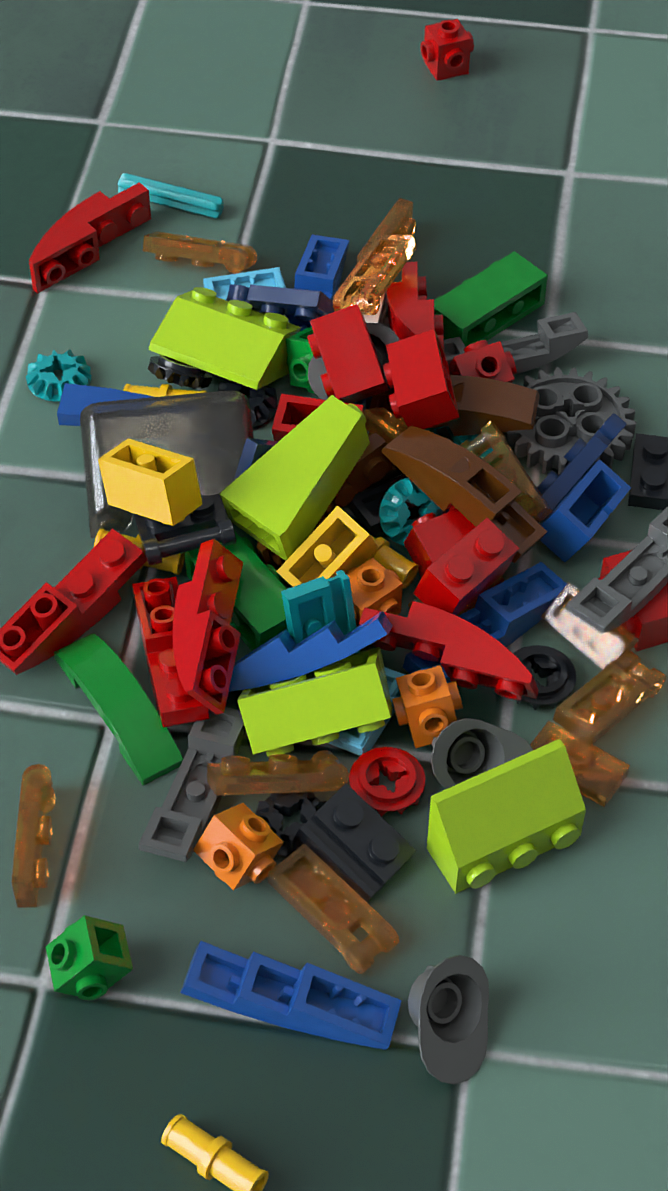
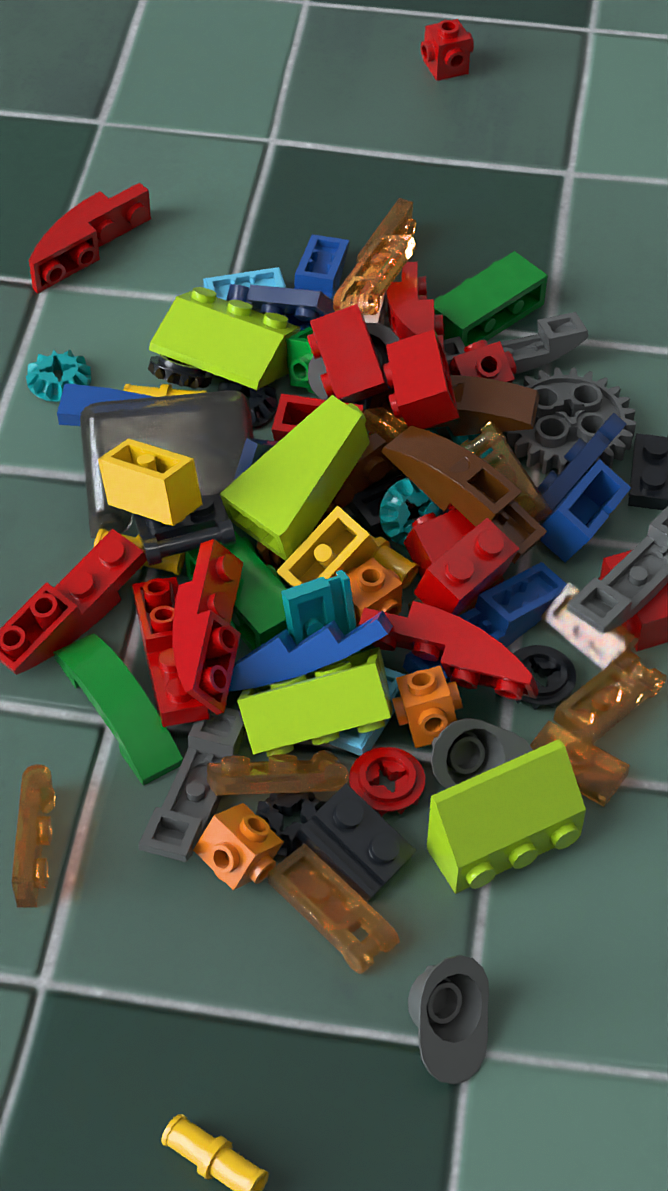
green brick [45,915,133,1000] -> none
teal axle [118,173,224,219] -> none
clear orange plate [143,231,257,273] -> none
blue slope [180,941,402,1050] -> none

